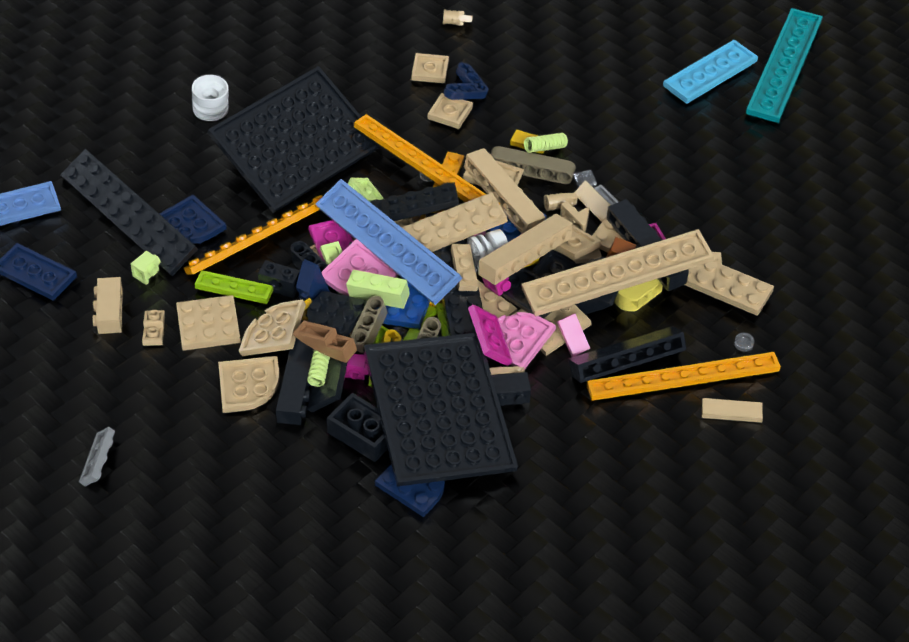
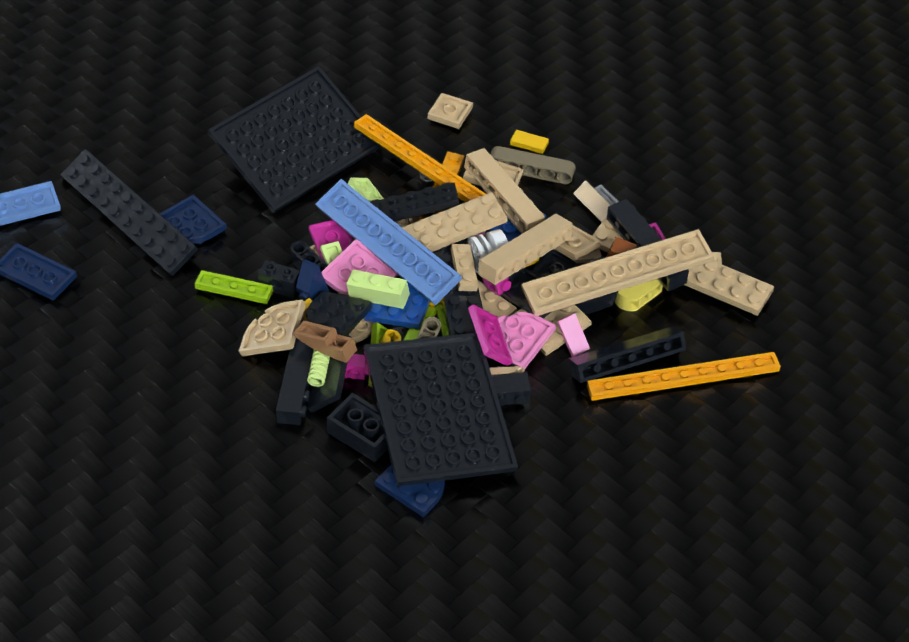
light grey plate [79,427,115,486] -> none
tan brick [93,277,123,334] -> none
yellowish green brick [131,251,161,285] -> none
tan slope [142,310,165,346] -> none
tan plate [176,295,241,351] -> none
light orange plate [184,191,328,275] -> none
white wheel [192,75,229,121] -> none
tan plate [218,356,280,413] -> none
dark tan beam [351,296,387,353] -> none
tan plate [412,53,449,83] -> none
tan hinge [443,9,472,26] -> none
dark blue beam [443,62,489,100] -> none
yellowish green piece [524,133,568,153] -> none
tan hinge [544,193,578,211] -> none
tan slope [560,201,590,232] -> none
clear tile [574,170,597,188] -> none
medium azure plate [663,40,758,104] -> none
tan tile [702,398,763,423] -> none
clear tile [734,333,754,352] -> none
teal plate [746,8,823,123] -> none

